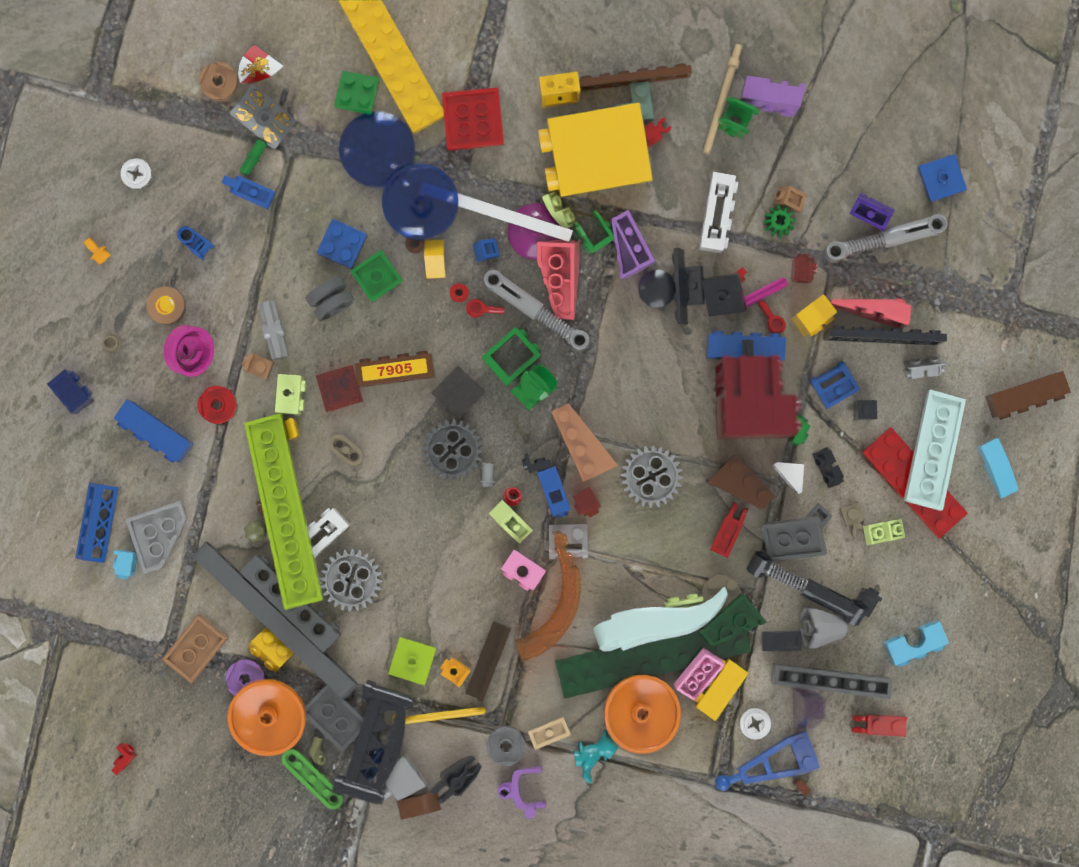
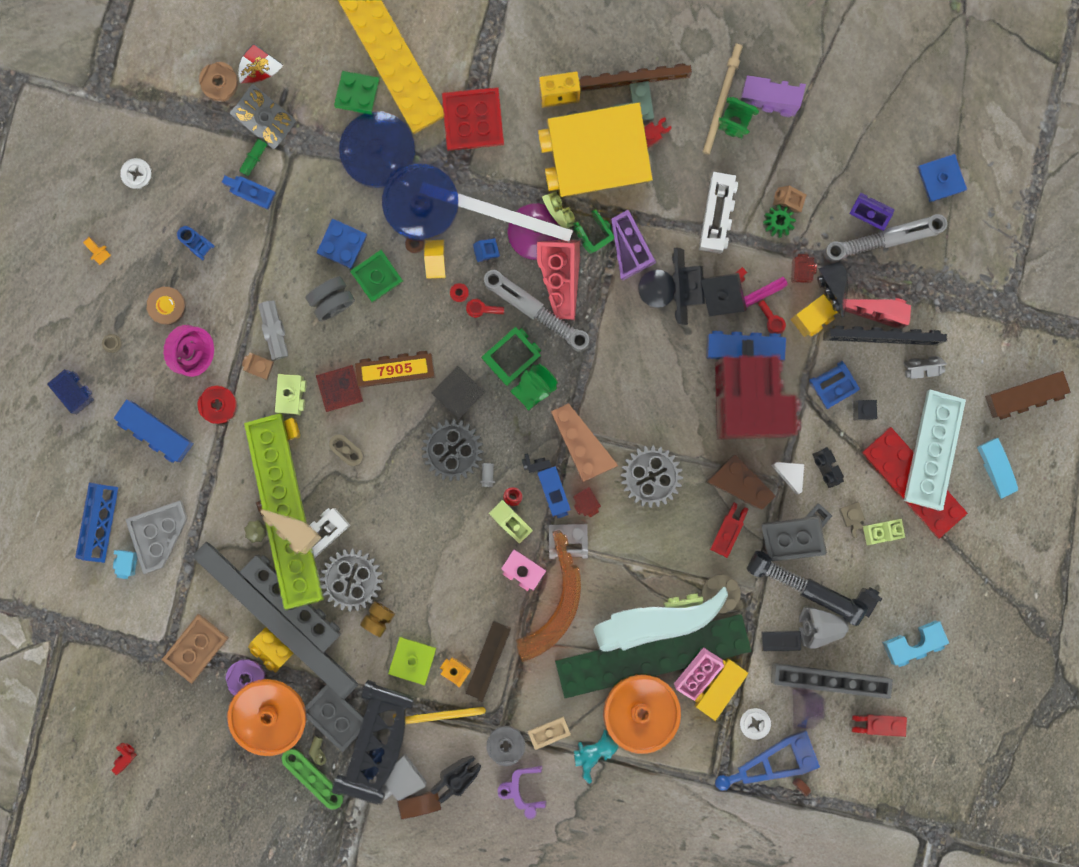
dark green wing [698,593,767,647] -> none
green bracket [790,415,811,446] -> none
none -> tan slope [260,510,322,554]
none -> pearl gold wheel [360,601,395,637]
none -> black slope [817,261,849,318]

